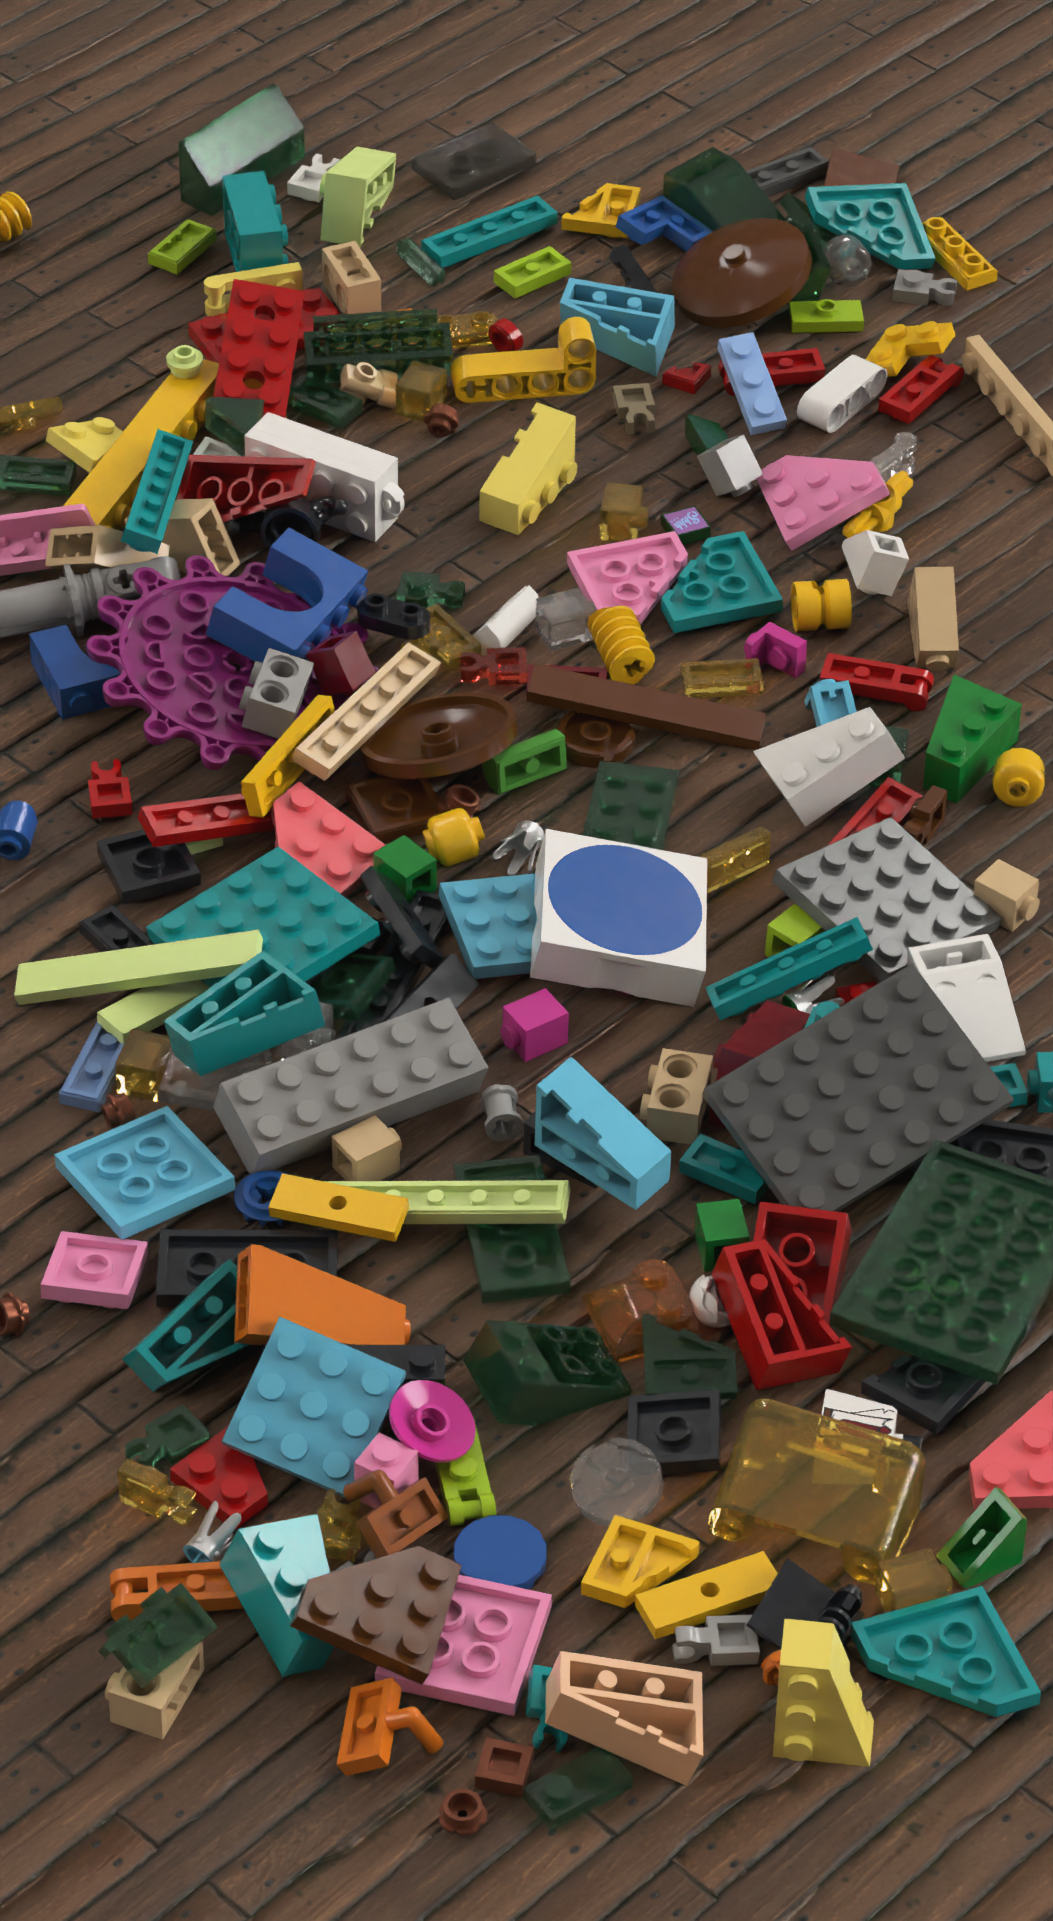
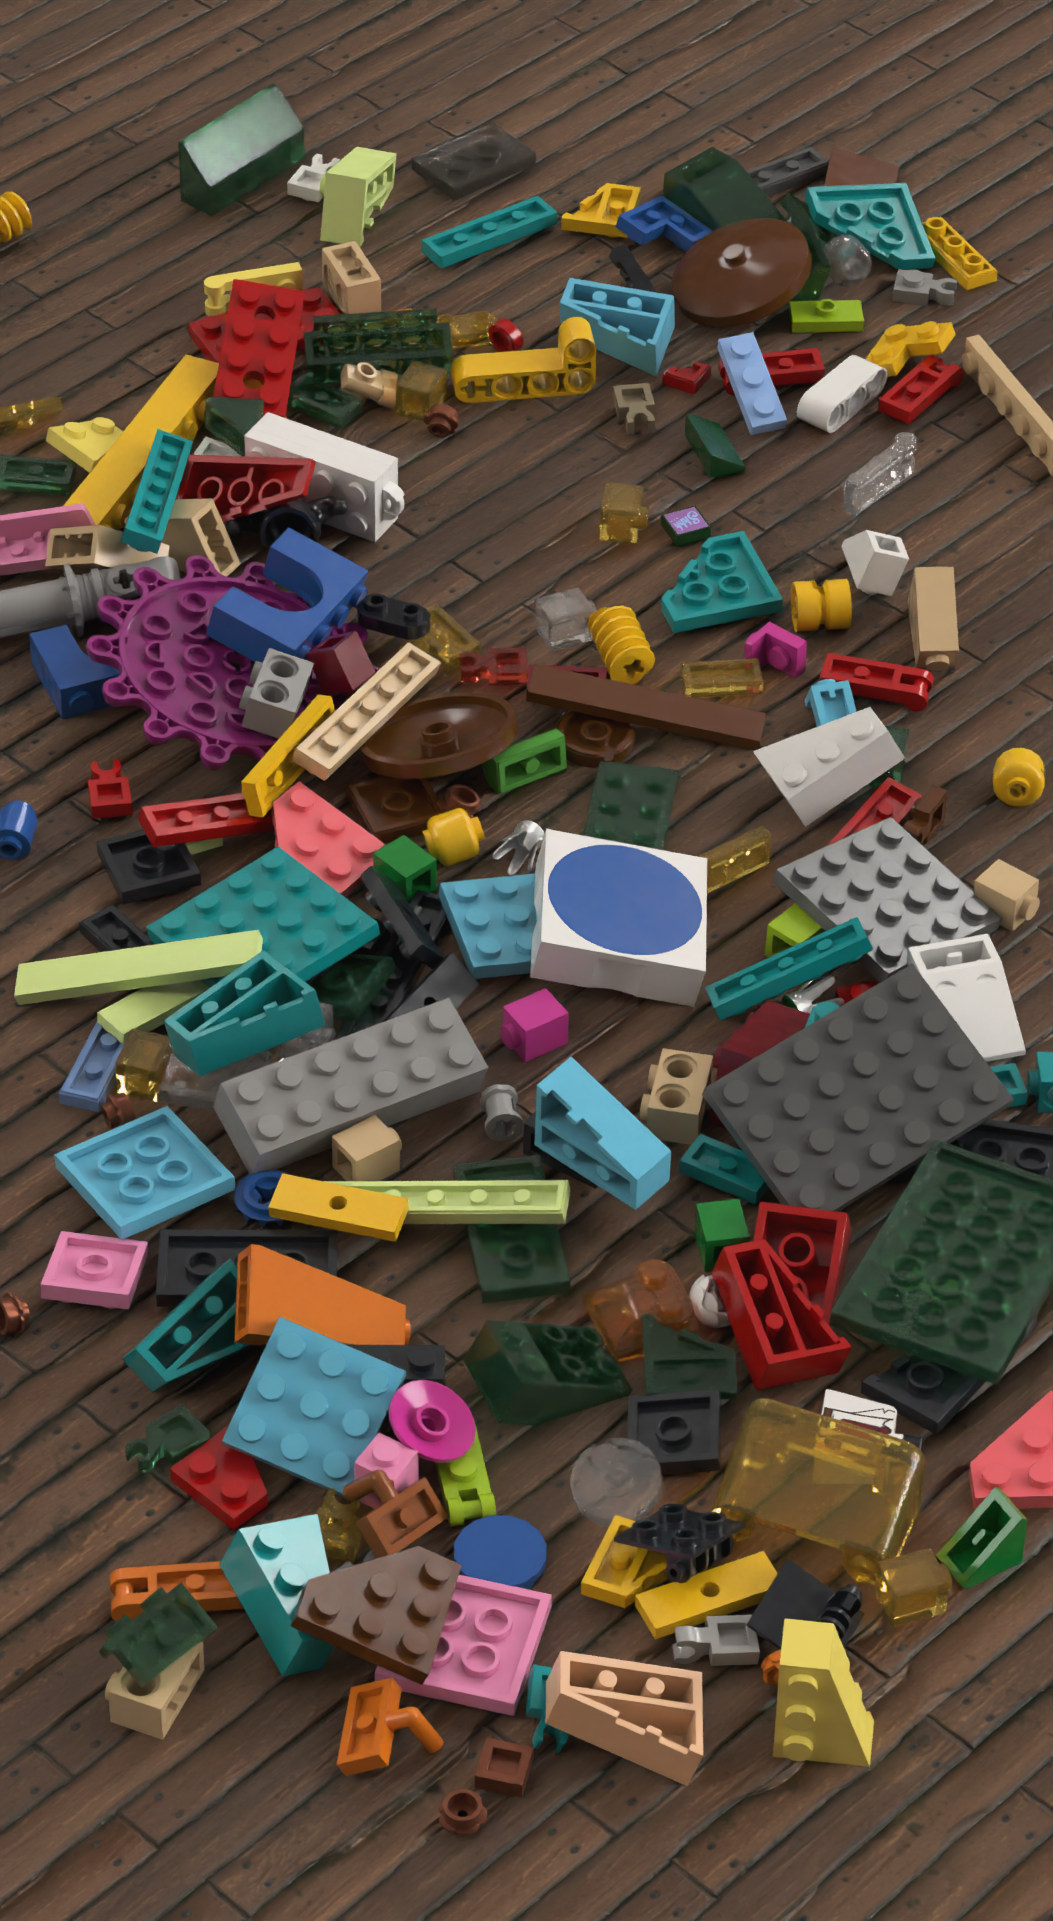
clear yellow plate [117,1458,197,1525] -> none
lime plate [147,219,217,275] -> none
yellowish green plate [166,345,203,378] -> none
flat silver piece [183,1501,242,1563] -> none
teal brick [222,171,289,272] -> none
clear green axle [396,237,445,286] -> none
clear green plate [396,571,465,610] -> none
white brick [468,585,542,658] -> none
light yellow wedge [479,402,578,535] -> none
lime plate [493,246,572,299] -> none
clear green plate [524,1747,633,1832] -> none
bright pink plate [567,531,688,625] -> none
brick [697,434,763,497] -> none
bright pink plate [756,455,890,551] -> none
yellow axle [842,471,913,538] -> none
teal plate [850,1586,1041,1717] -> none
green wedge [923,675,1022,804] -> none
none -> black hinge [614,1504,745,1583]

